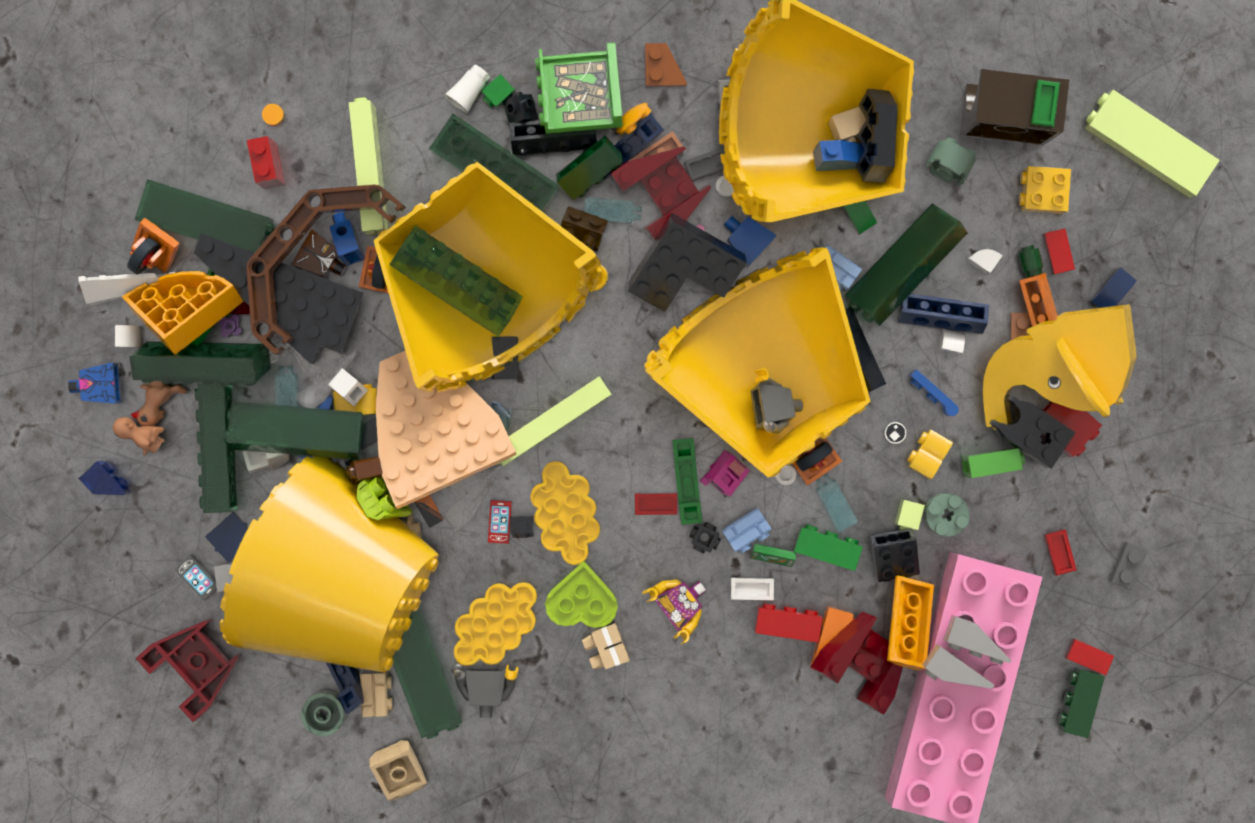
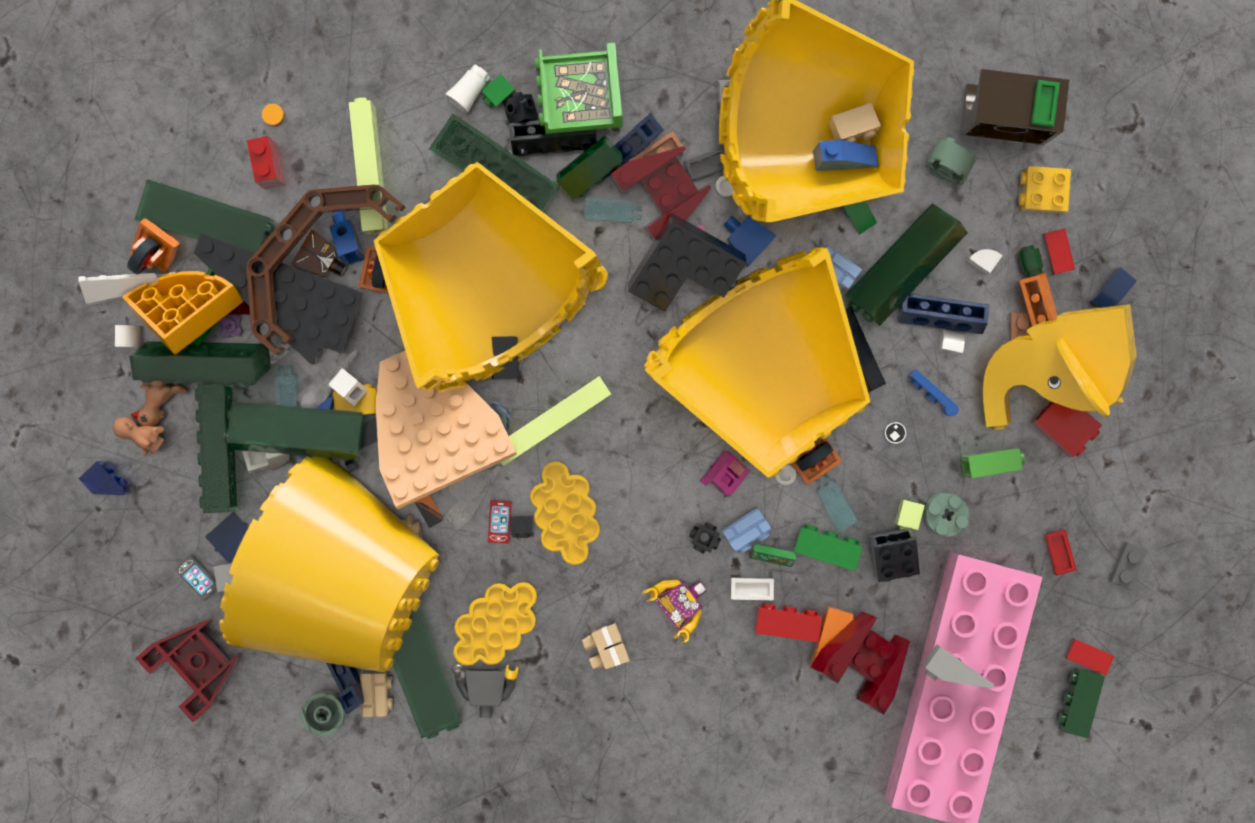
blue torso [68,363,121,404] -> none
reddish brown brick [346,456,383,483] -> none
lime slope [357,477,413,520] -> none
tan slope [369,740,428,801] -> none
clear green brick [389,225,523,337] -> none
lime plate [545,561,618,628] -> none
dark brown brick [561,206,608,252] -> none
light orange dish [615,103,651,135] -> none
red tile [635,493,677,515] -> none
dark orange wing [645,43,687,87] -> none
green slope [672,438,703,525] -> none
dark grey torso [750,368,803,434] -> none
black brick [855,89,897,183] -> none
light orange slope [887,576,934,671] -> none
yellow brick [907,430,953,480] -> none
light grey slope [943,615,1011,665] -> none
black brick [989,395,1075,469] -> none
yellowish green brick [1085,90,1220,198] -> none

